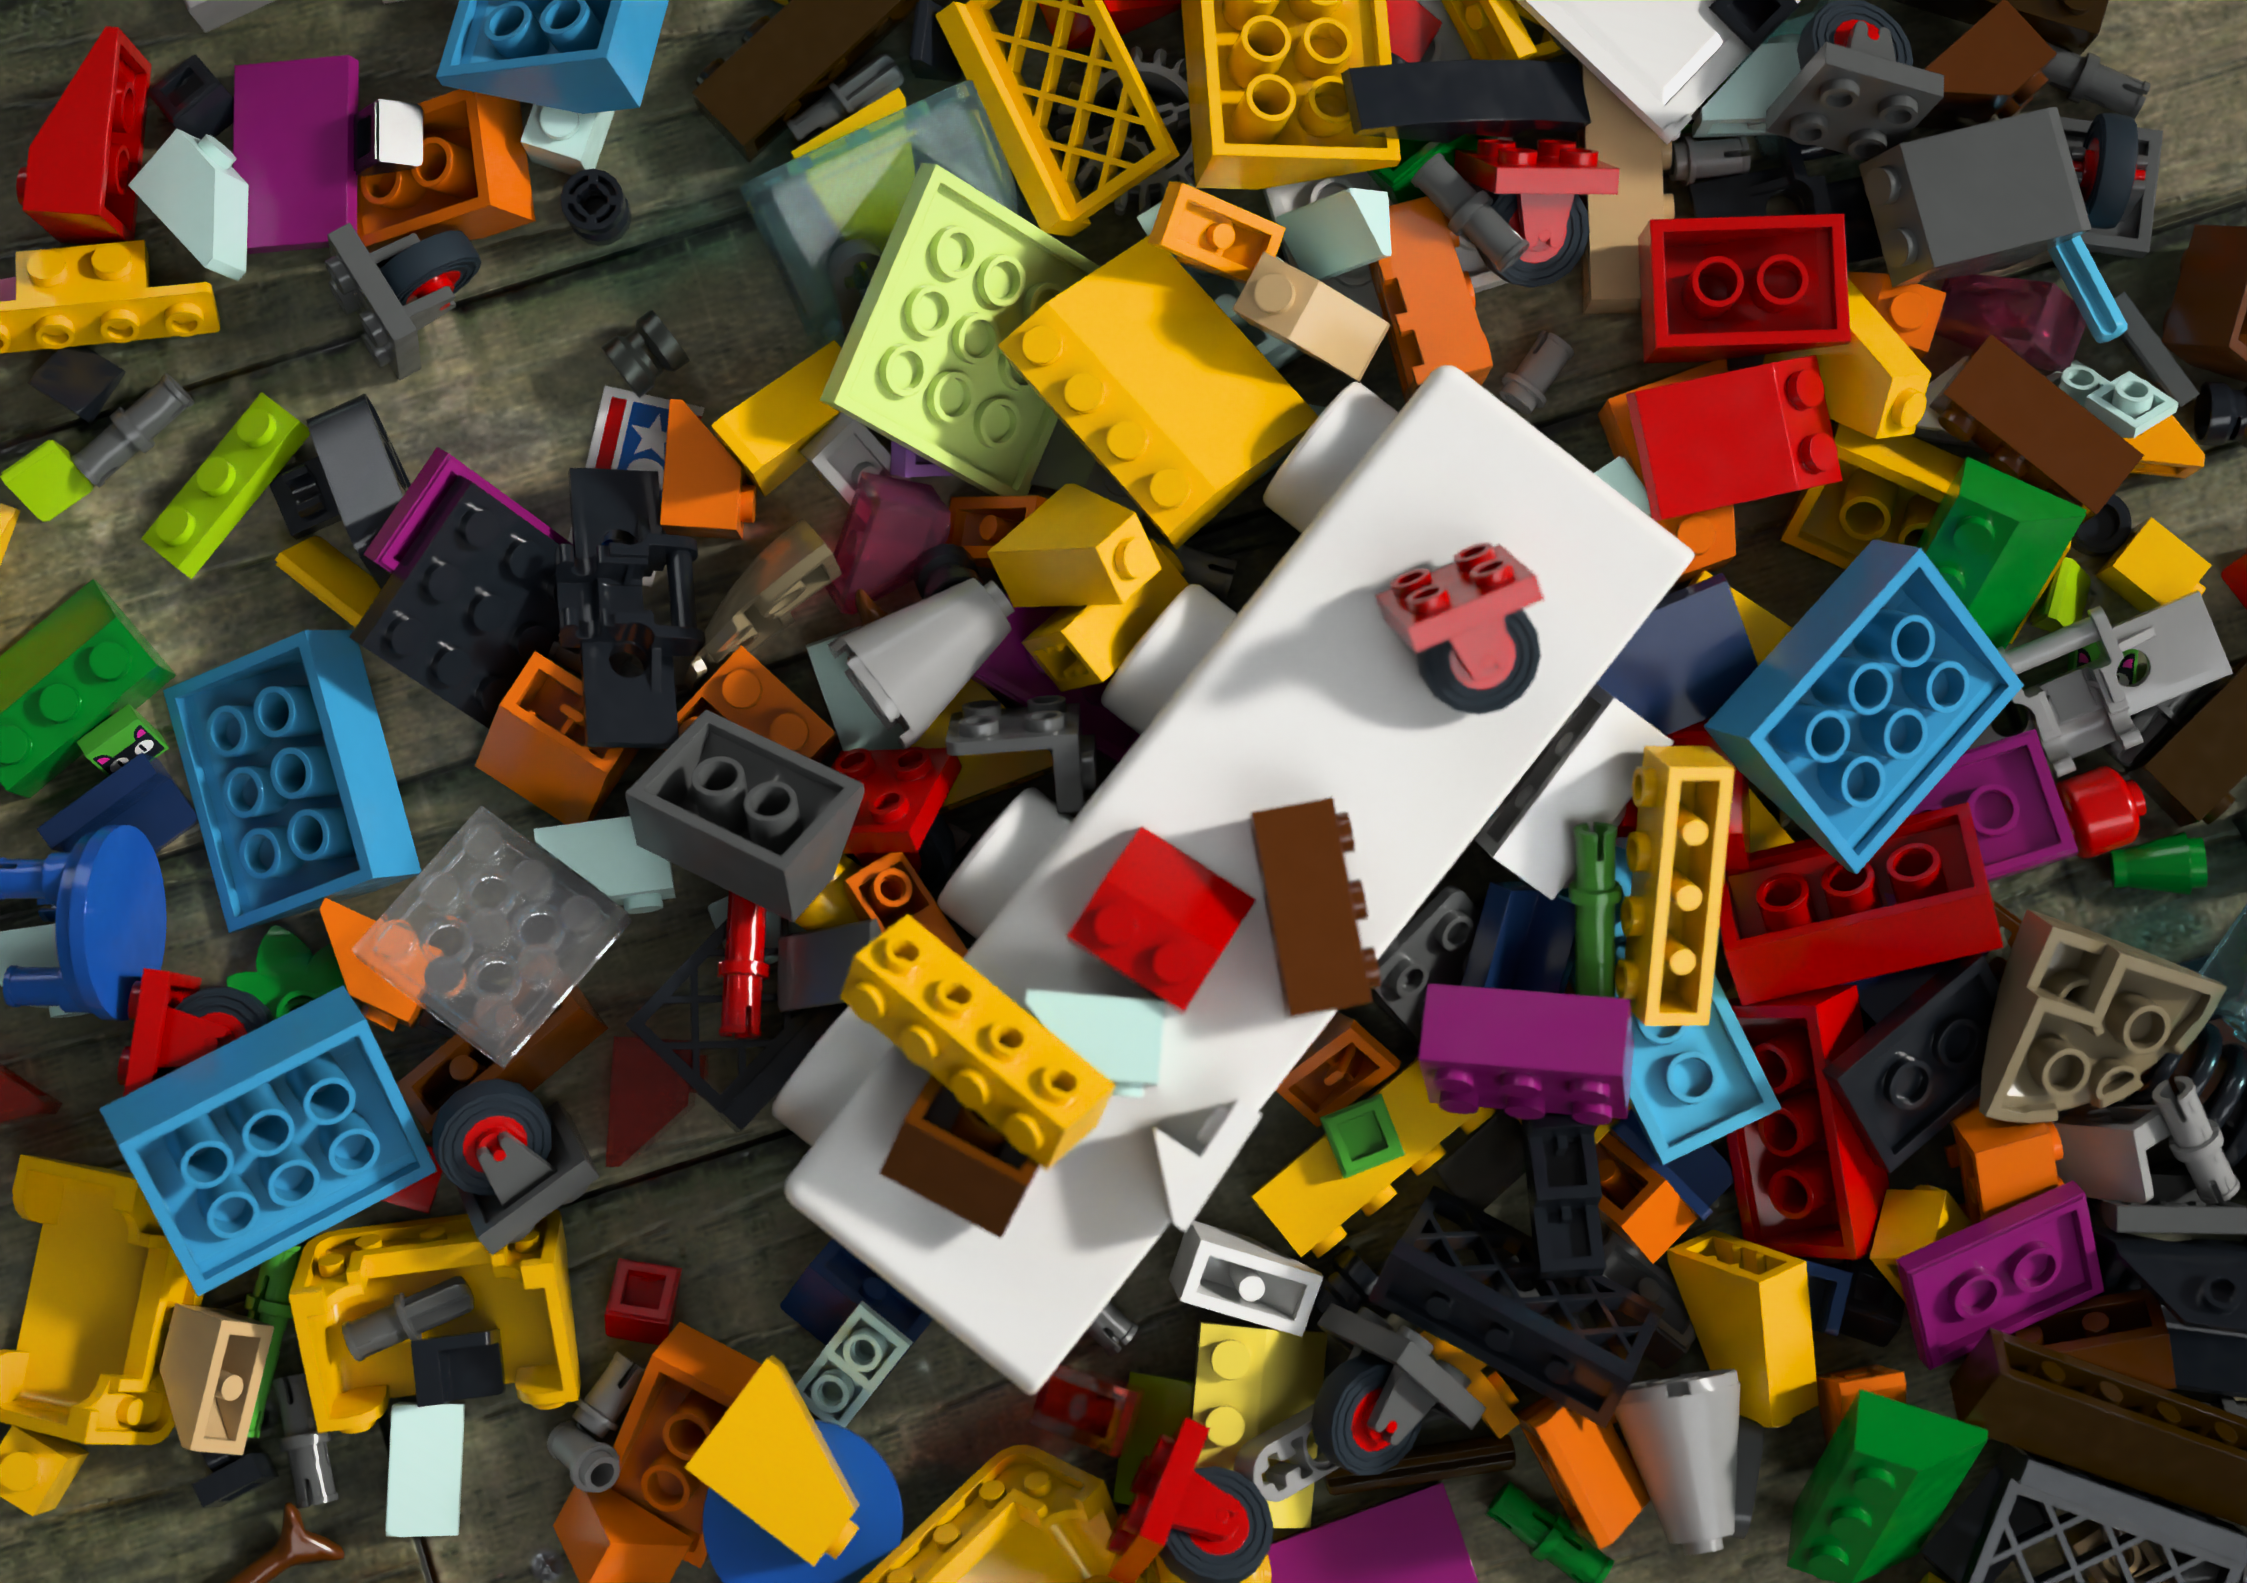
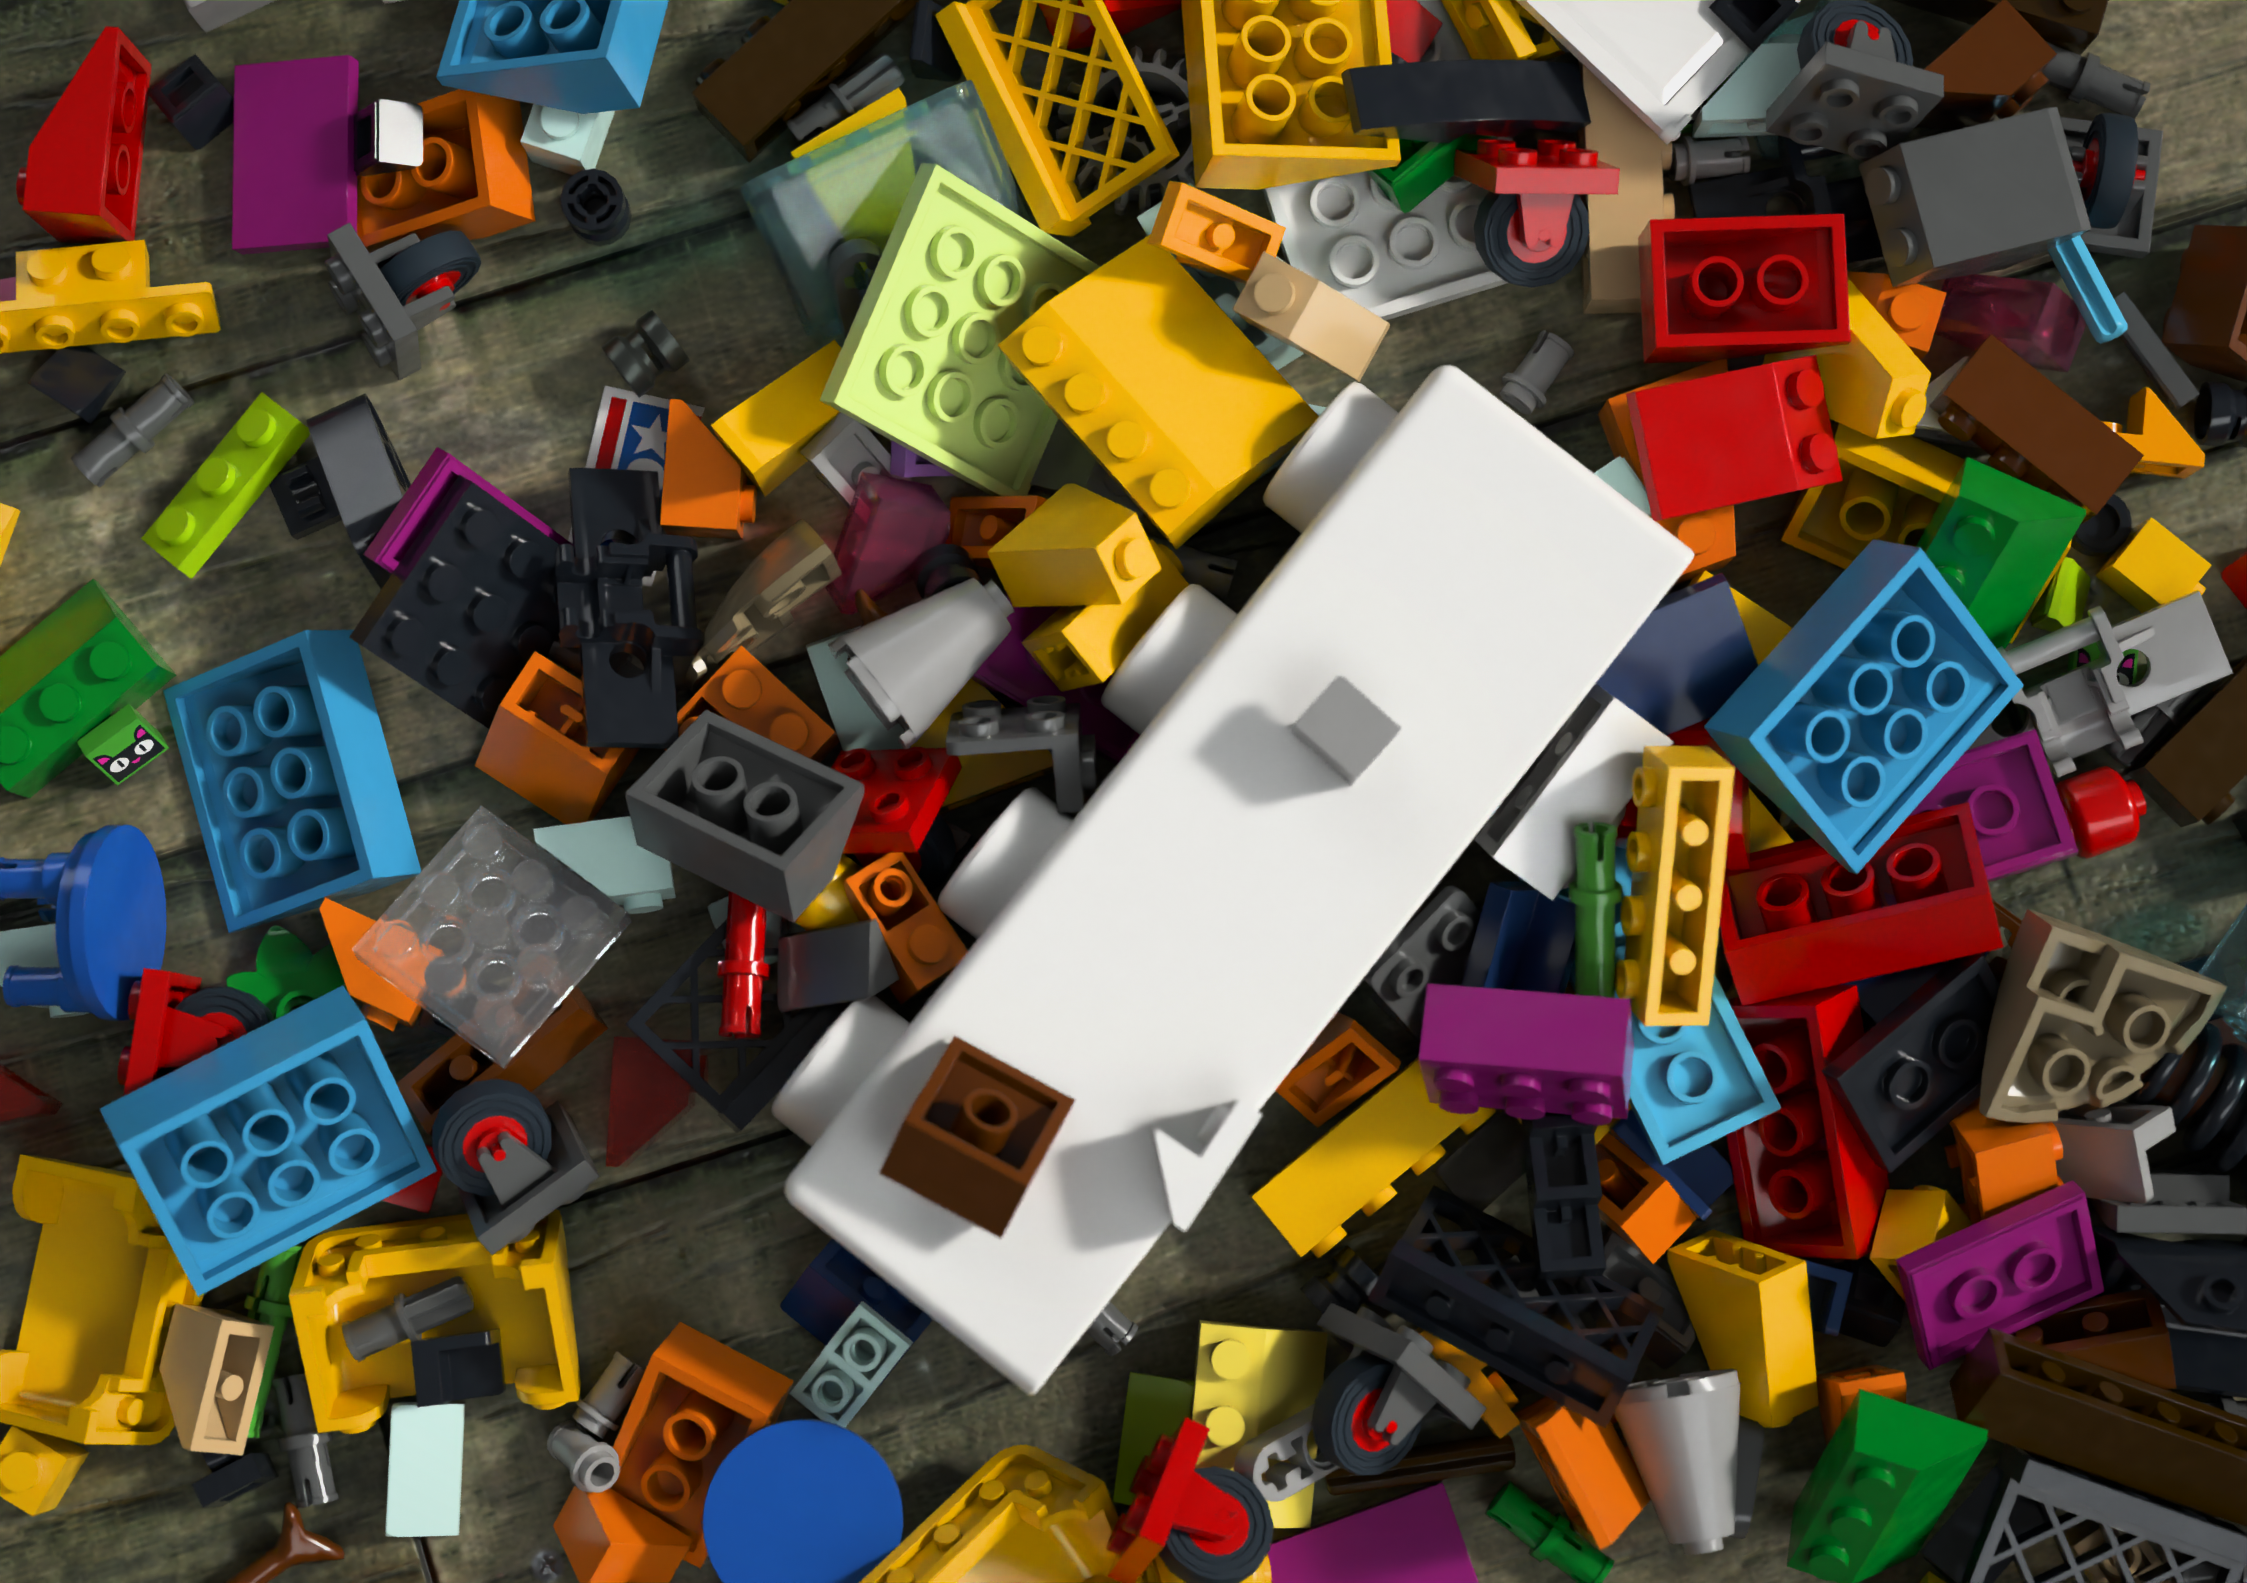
lime slope [0,440,93,522] -> none
dark blue panel [37,752,198,854] -> none
light aqua slope [128,129,249,281] -> none
yellow slope [274,536,381,628] -> none
red slope [604,1258,682,1345] -> none
yellow slope [685,1355,860,1566] -> none
yellow brick [840,914,1116,1171] -> none
light aqua slope [1025,989,1165,1098] -> none
clear red slope [1029,1363,1145,1458] -> none
red slope [1067,826,1256,1015] -> none
white slope [1169,1220,1324,1337] -> none
reddish brown brick [1249,797,1381,1019] -> none
light aqua slope [1277,188,1392,282] -> none
bright green tile [1319,1094,1405,1179] -> none
orange wedge [1368,196,1493,404] -> none
plate [1375,543,1544,715] -> none
dark grey pin [1411,152,1530,273] -> none
light aqua slope [2046,360,2179,438] -> none
green cone [2109,832,2208,895] -> none
light grey pin [2152,1076,2240,1204] -> none
none -> light grey panel [1291,676,1401,786]

